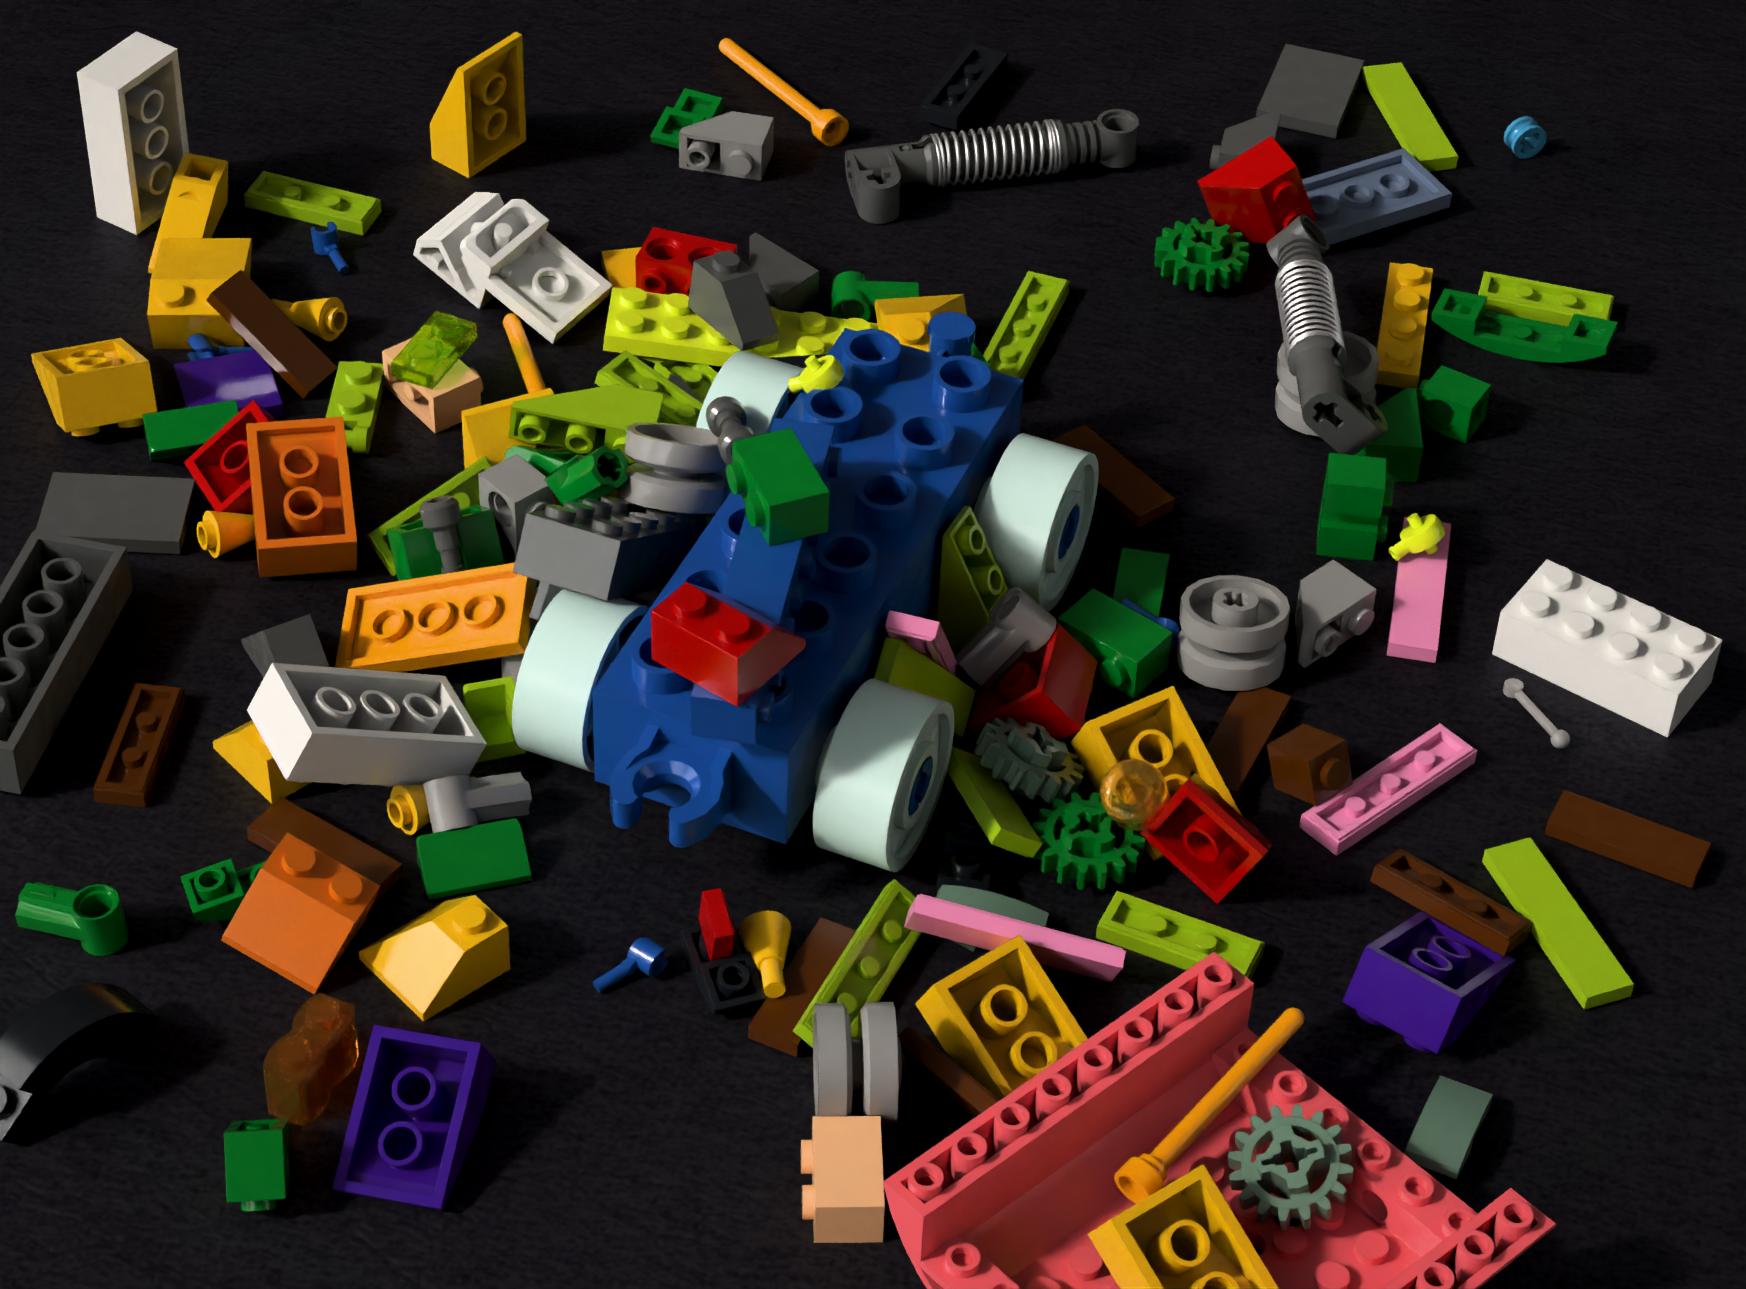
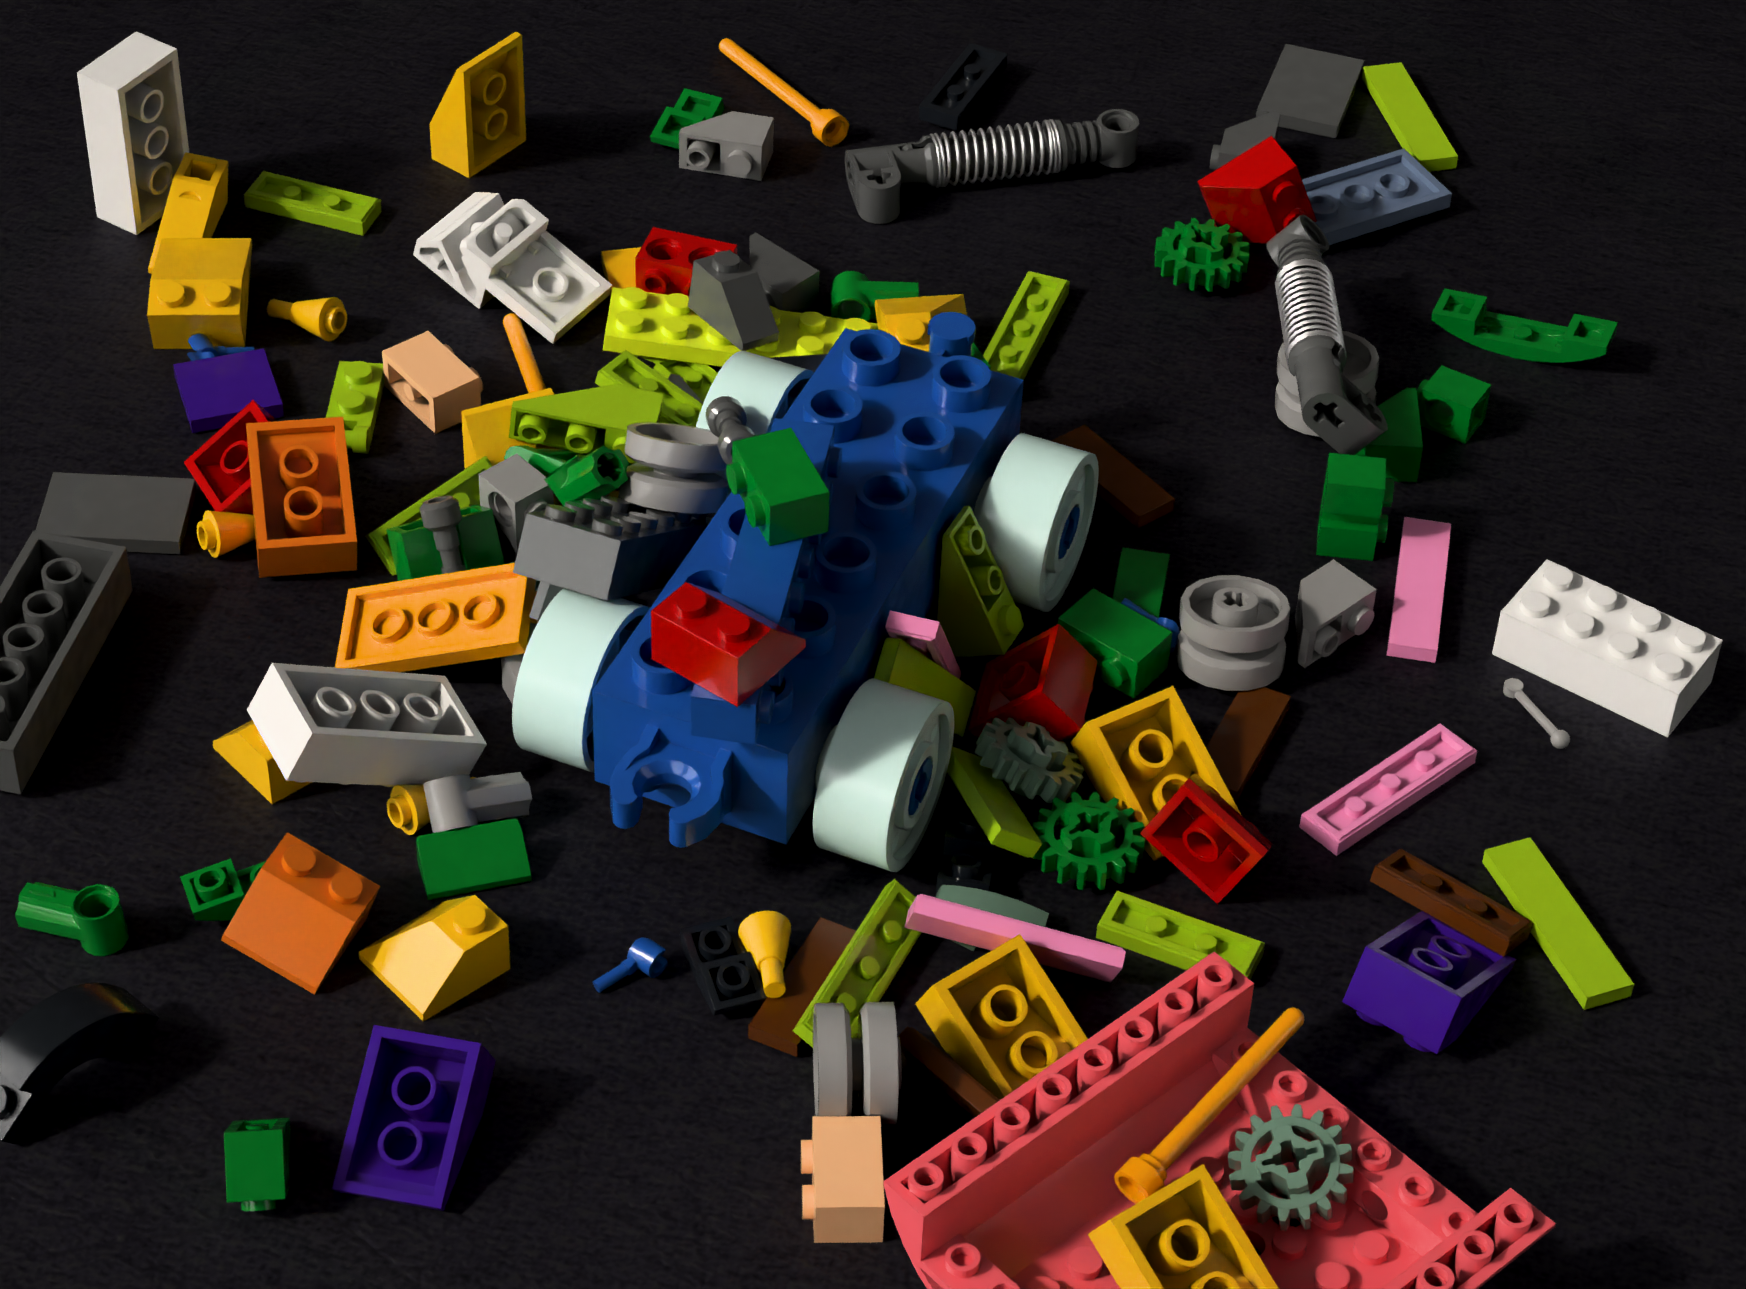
yellow slope [31,338,157,436] -> none
reddish brown tile [93,683,186,808] -> none
green slope [142,400,239,461] -> none
reddish brown tile [206,270,337,399] -> none
dark grey slope [241,614,329,678] -> none
reddish brown tile [247,797,403,904] -> none
clear orange brick [263,993,359,1127] -> none
blue hand [311,222,350,275] -> none
clear neon green plate [391,311,477,390] -> none
lime panel [463,676,526,763] -> none
red tile [698,888,735,961] -> none
neon yellow piece [788,355,845,394] -> none
light grey piece [955,587,1057,689] -> none
clear yellow head [1100,759,1171,831] -> none
reddish brown brick [1267,723,1353,806] -> none
yellow plate [1375,262,1433,390] -> none
neon yellow piece [1389,513,1445,561] -> none
sand green slope [1404,1075,1493,1179] -> none
lime tile [1478,271,1614,327] -> none
dark azure bush [1503,116,1547,159] -> none
reddish brown tile [1545,790,1711,888] -> none

